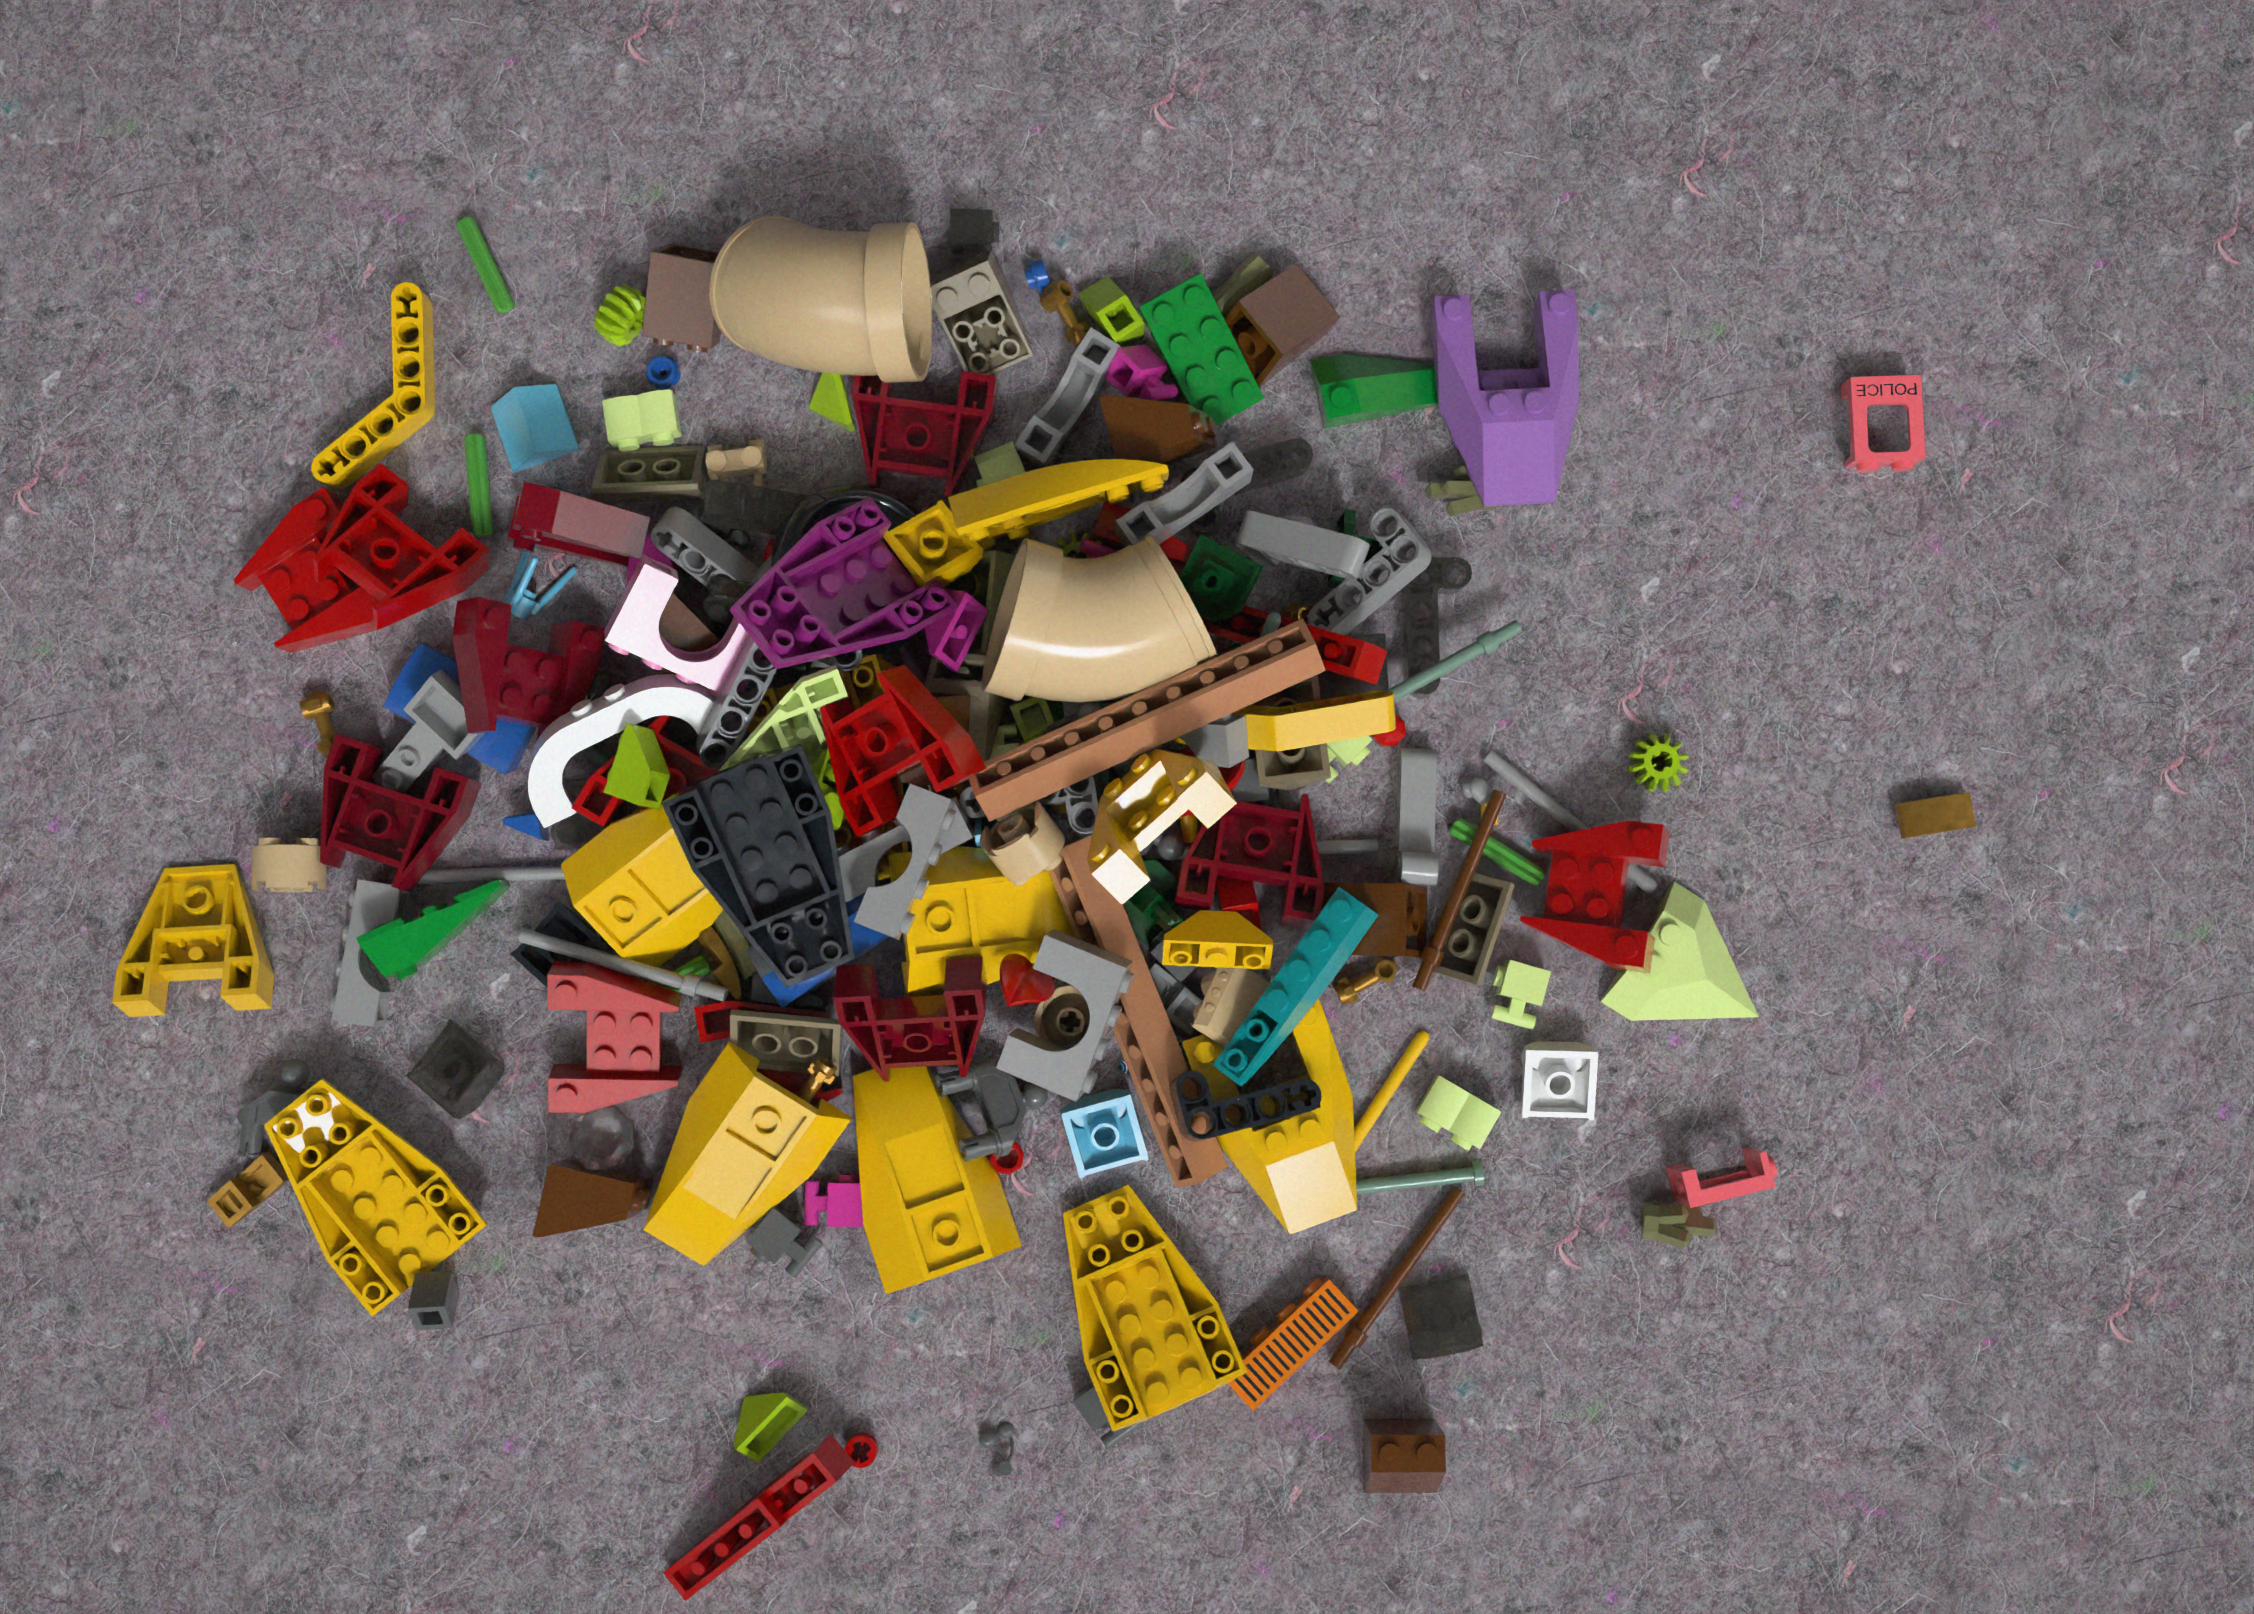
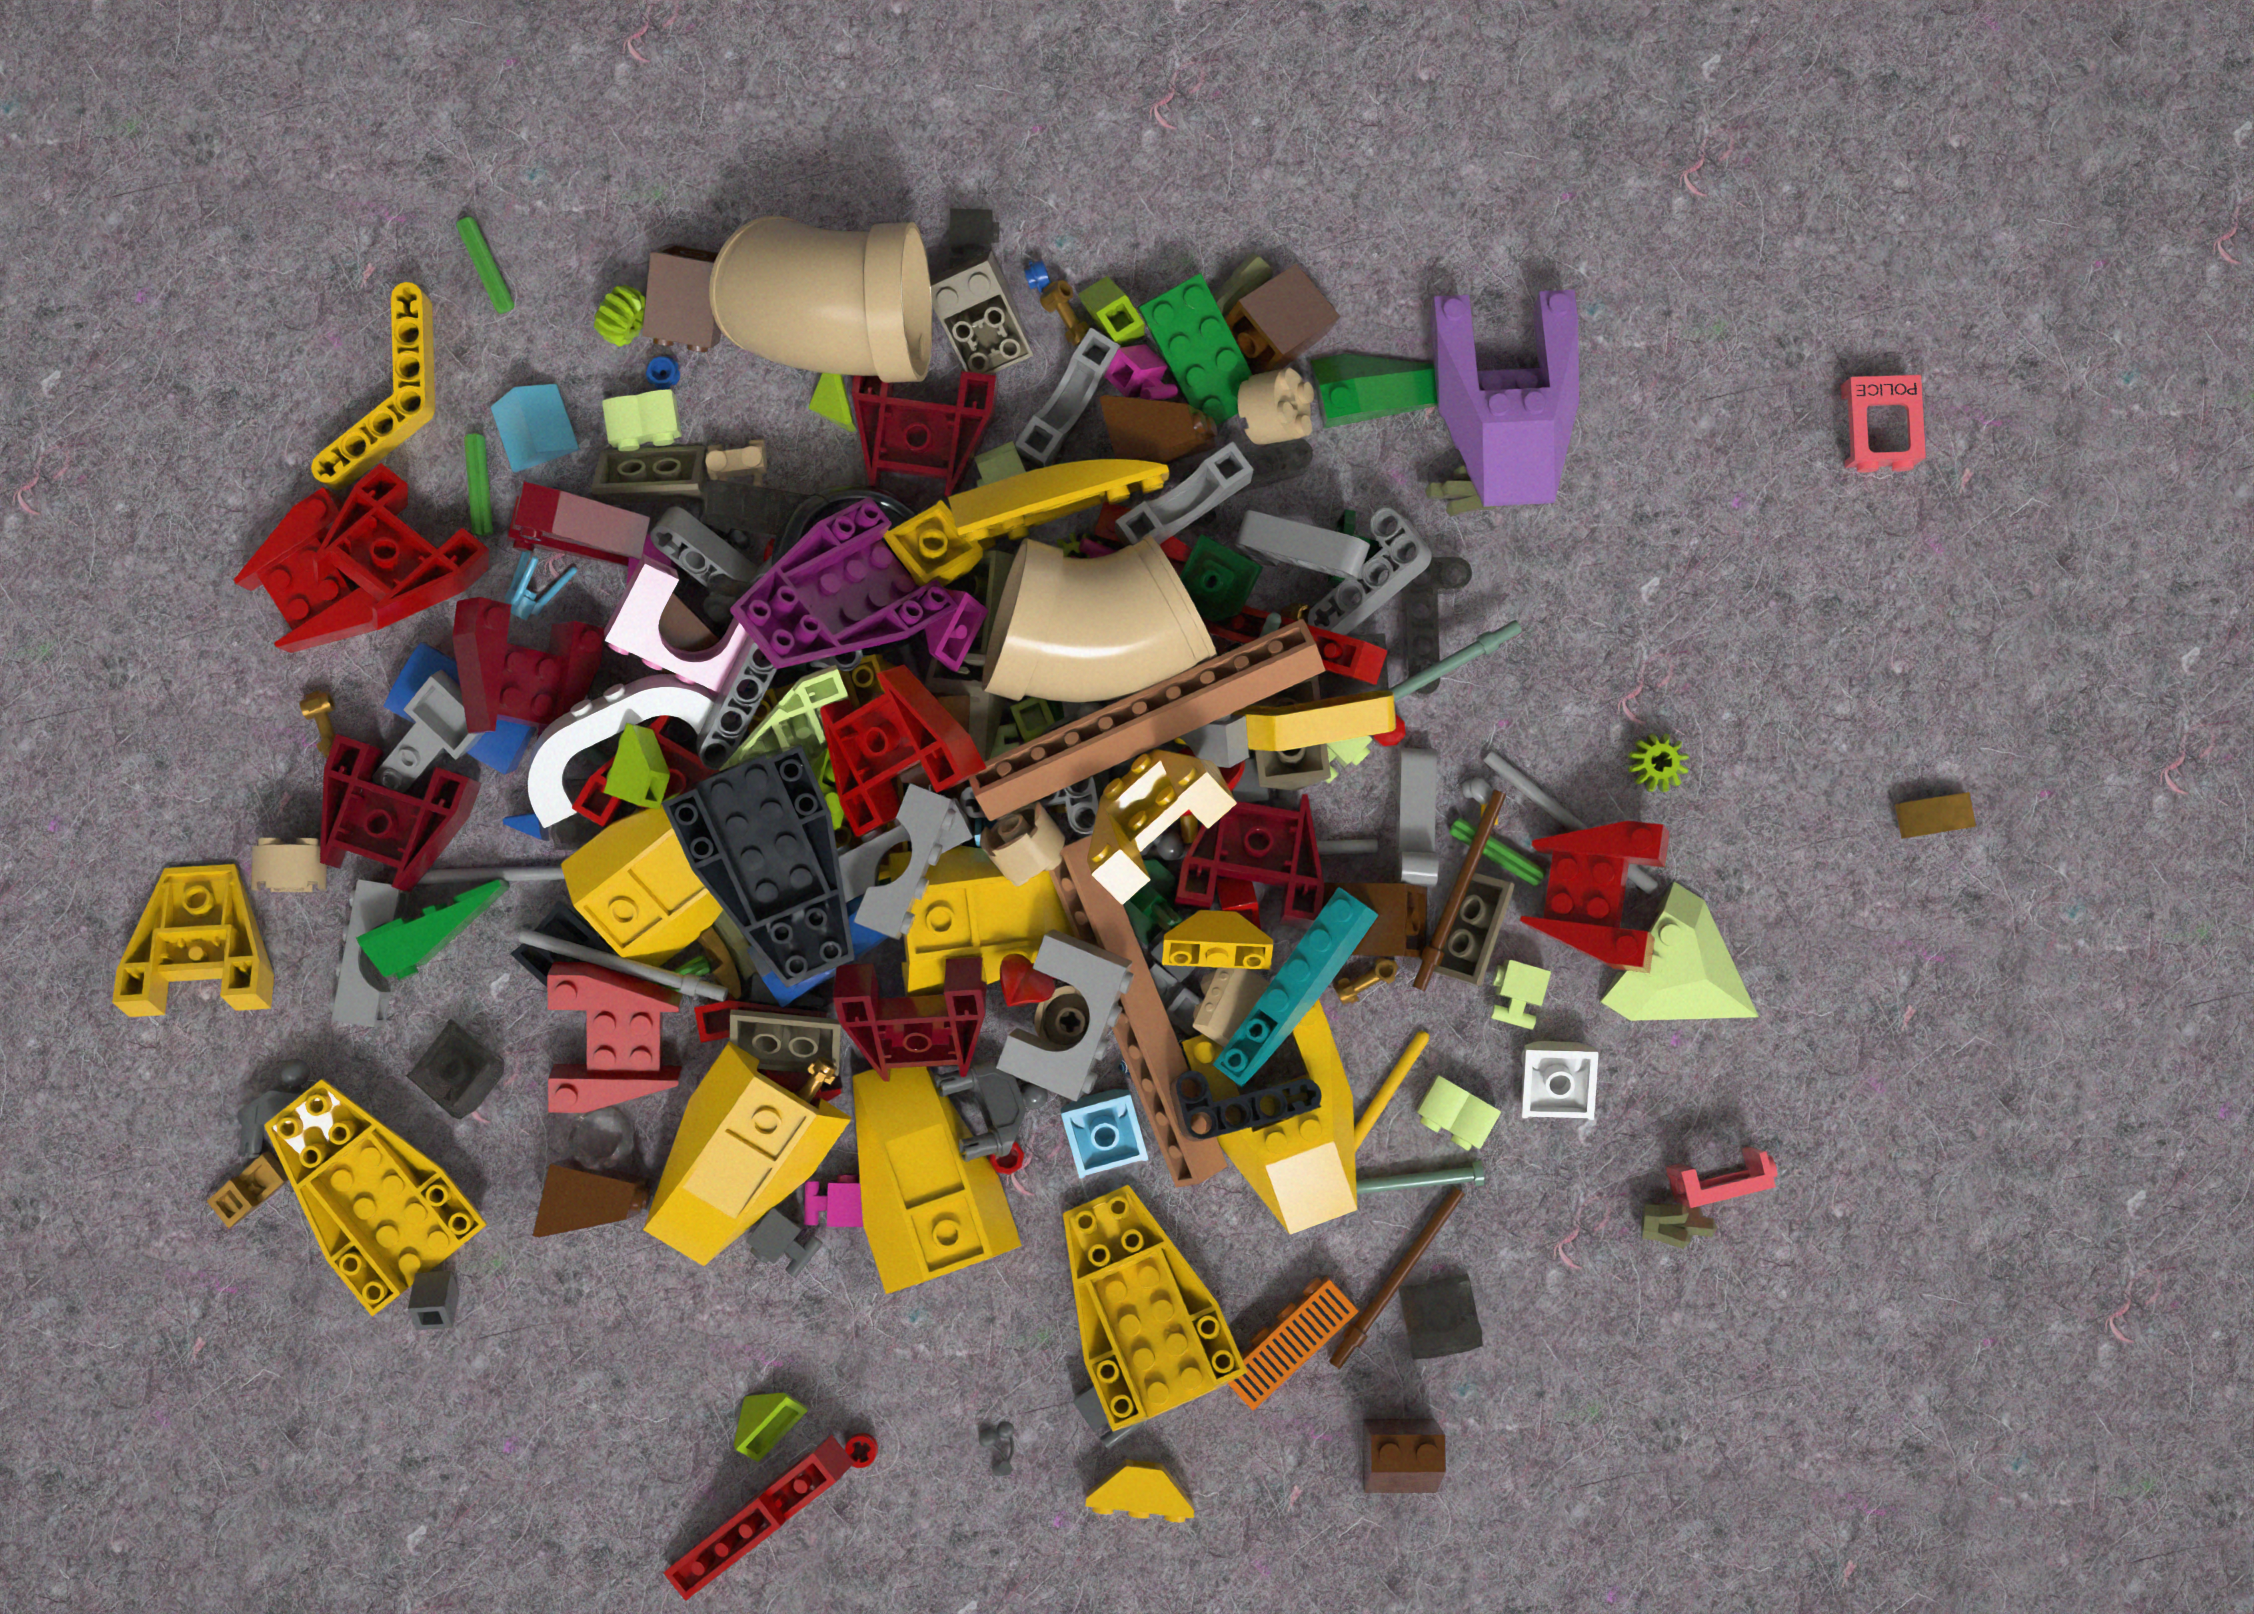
none -> yellow slope [1085,1459,1194,1523]
none -> tan brick [1238,368,1314,445]

